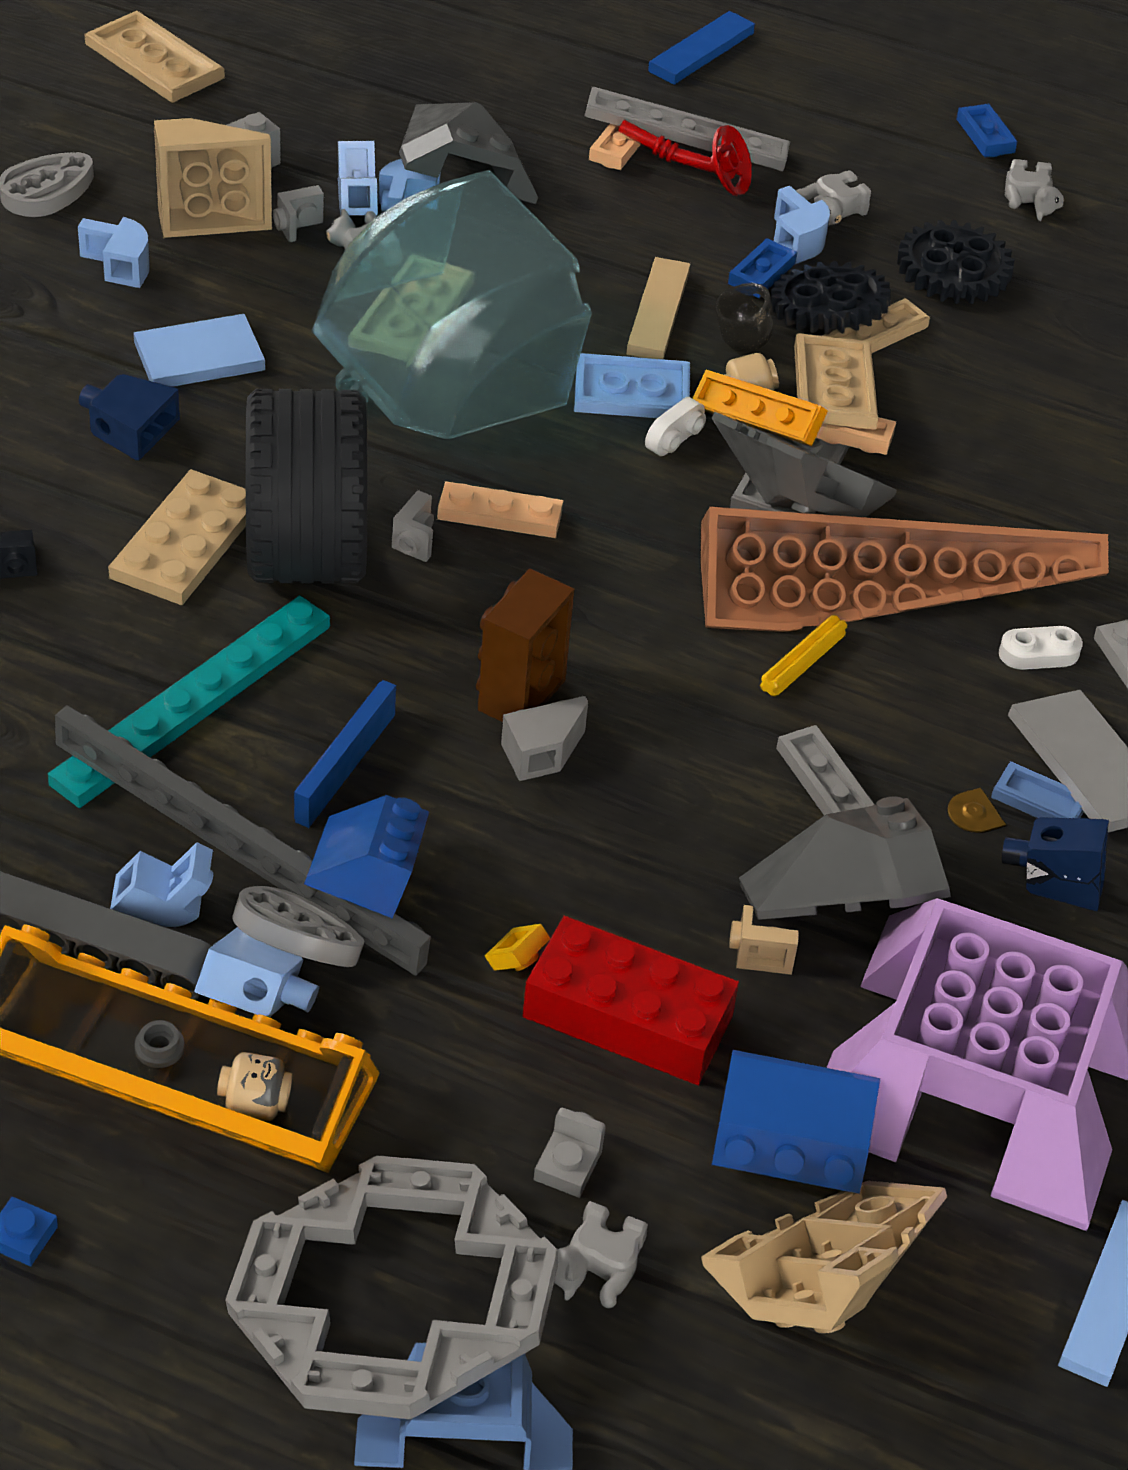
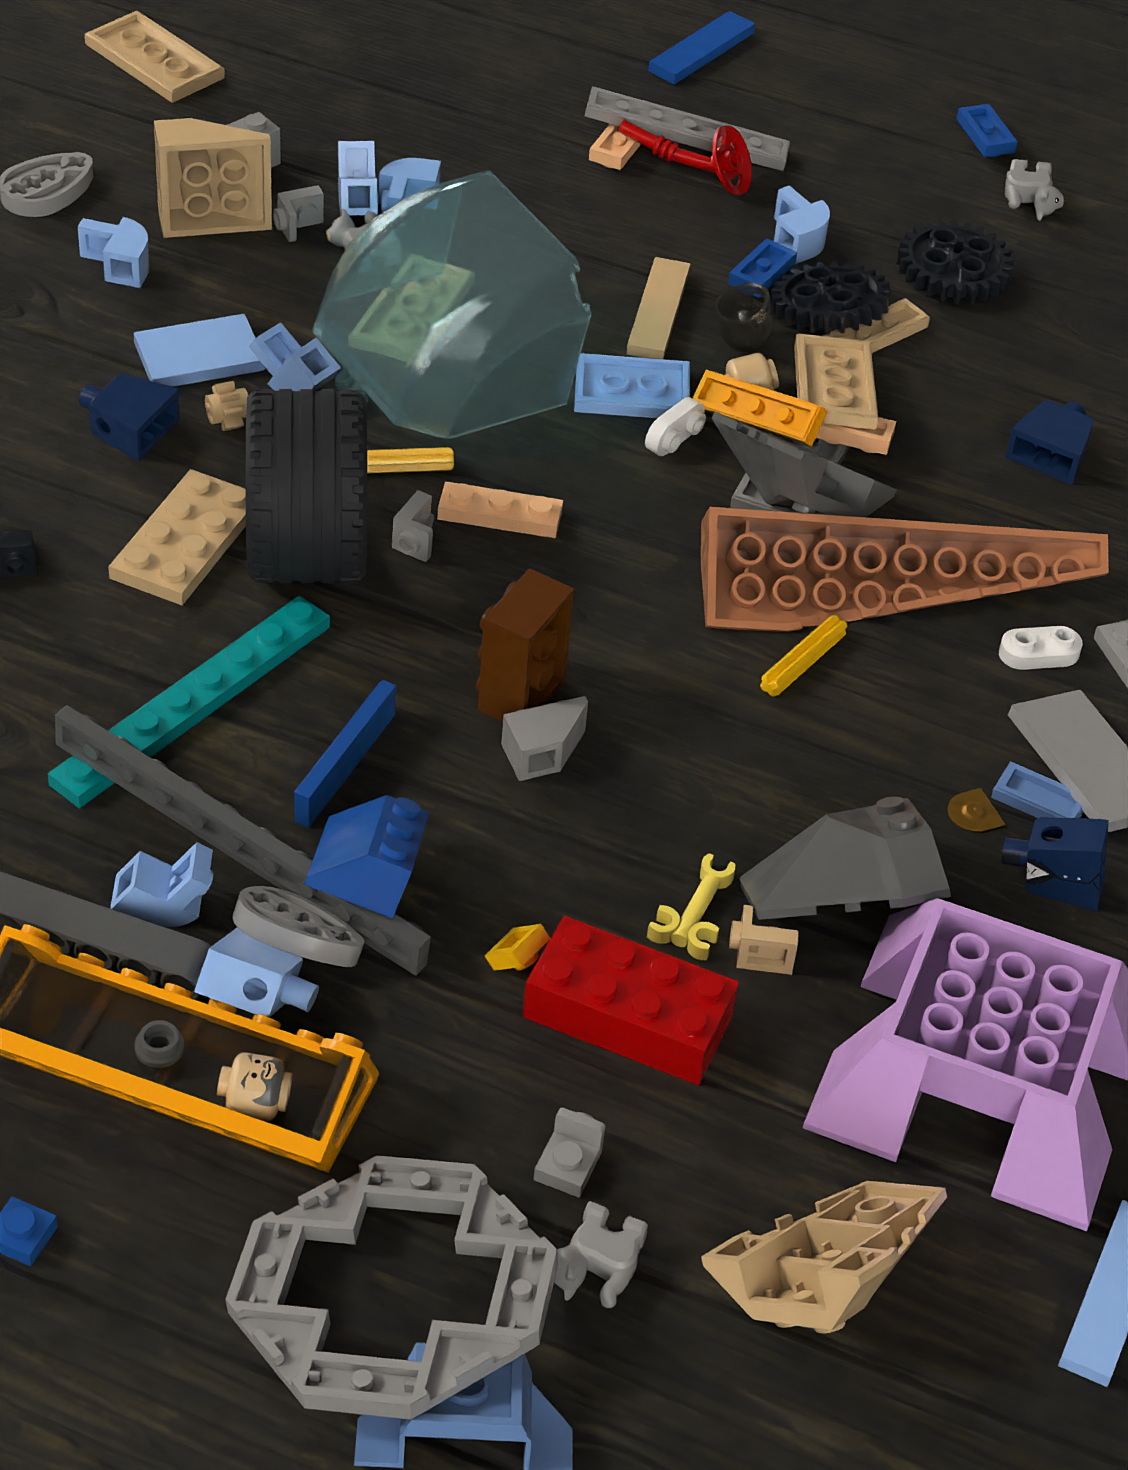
dark grey wedge [399,102,538,204] -> none
blue slope [712,1050,880,1194] -> none
light grey plate [776,725,875,816] -> none
light grey animal [796,170,871,225] -> none
none -> tan gear [205,381,248,431]
none -> light blue brick [248,322,341,391]
none -> yellow axle [367,447,454,474]
none -> light yellow bar [647,853,735,960]
none -> dark blue torso [1005,400,1094,485]

